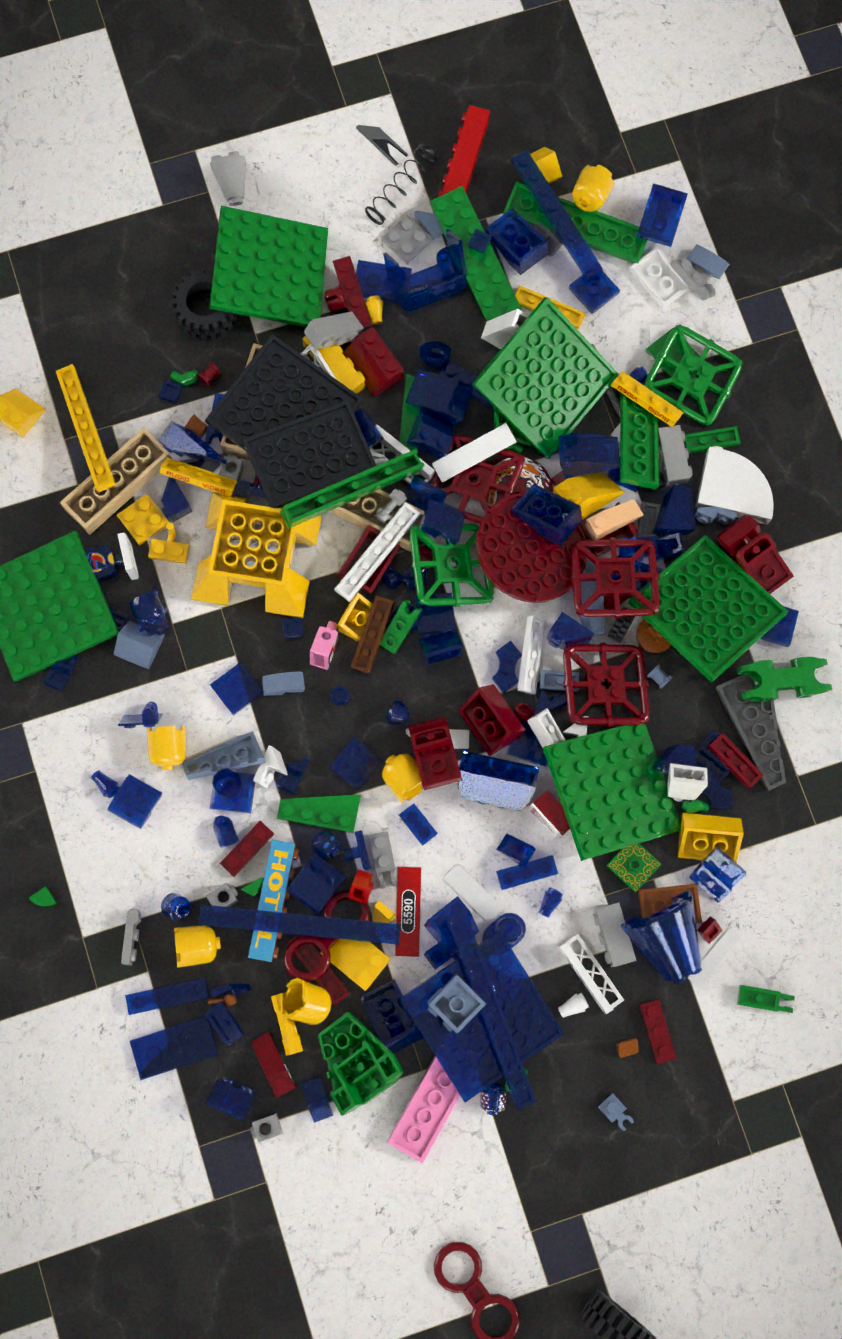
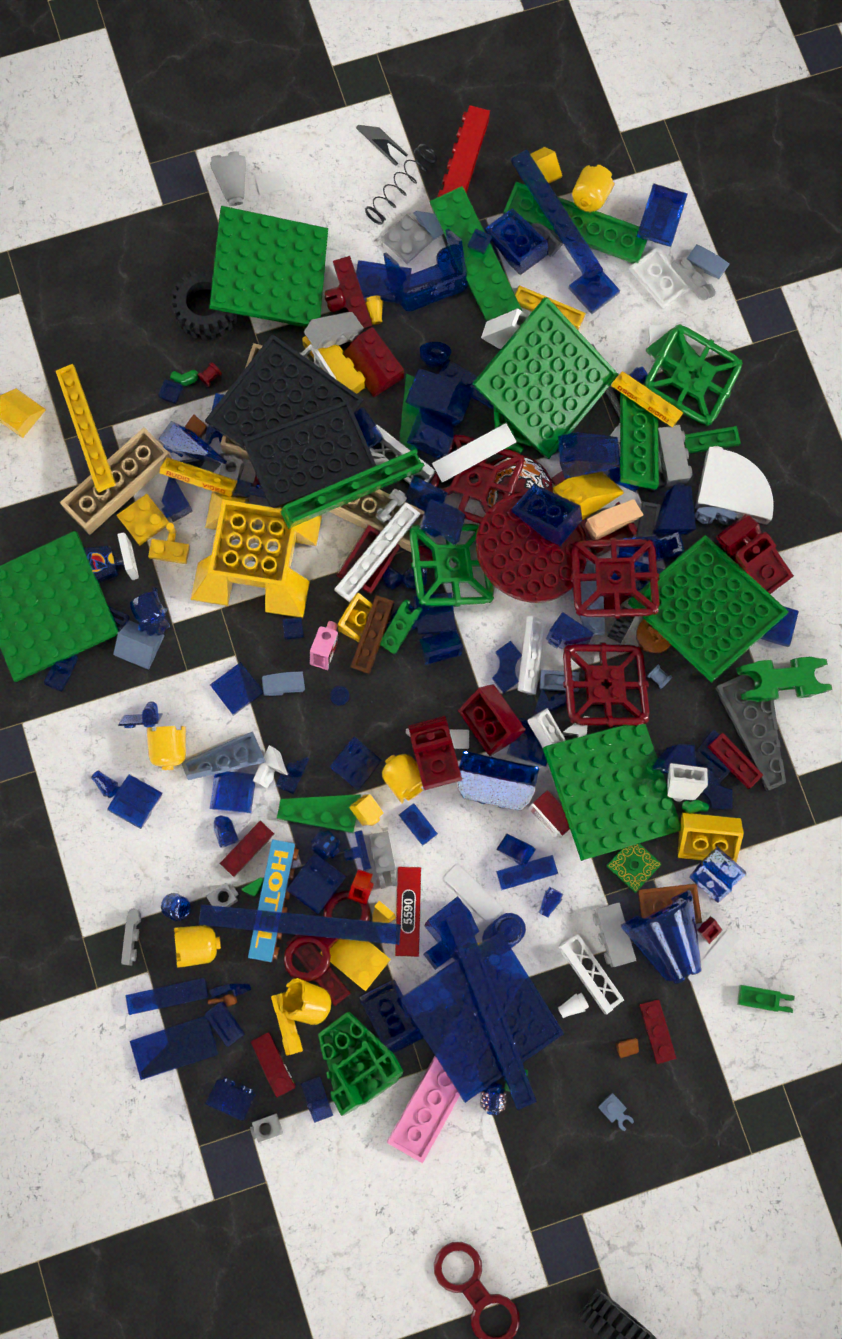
green tile [29,887,57,907] -> none
clear blue hair [212,768,244,800] -> none
clear blue cone [386,700,410,725] -> none
sand blue plate [427,974,486,1034] -> none
dark red tile [514,703,534,721] -> none
none -> yellow brick [349,794,384,826]

